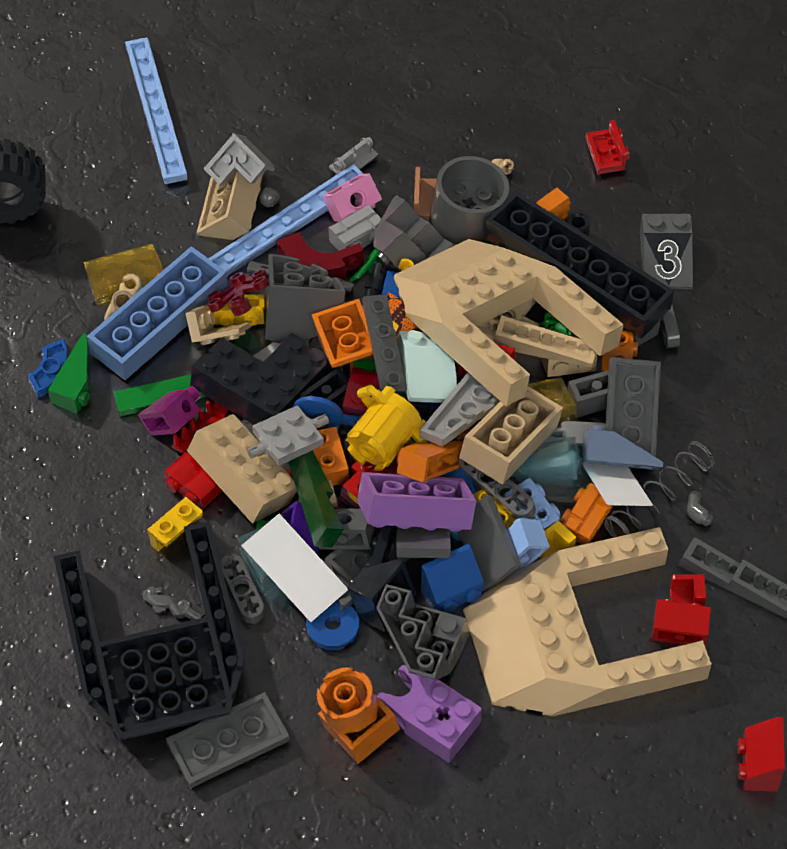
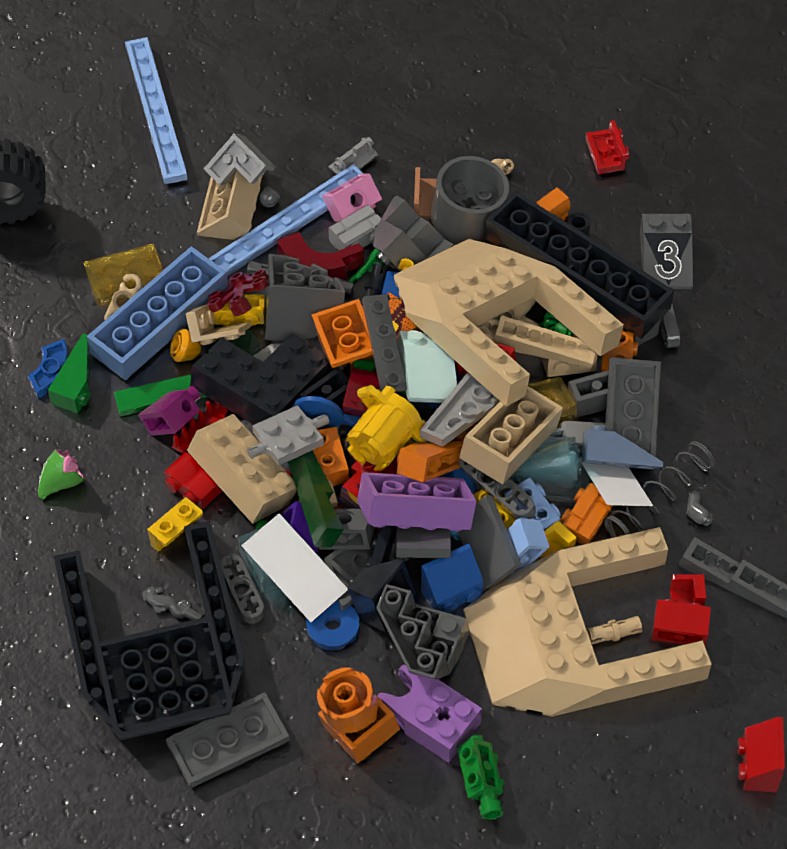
none -> bright green hat [38,449,85,500]
none -> light orange cone [170,329,201,362]
none -> green brick [457,735,504,820]
none -> tan pin [586,616,642,645]

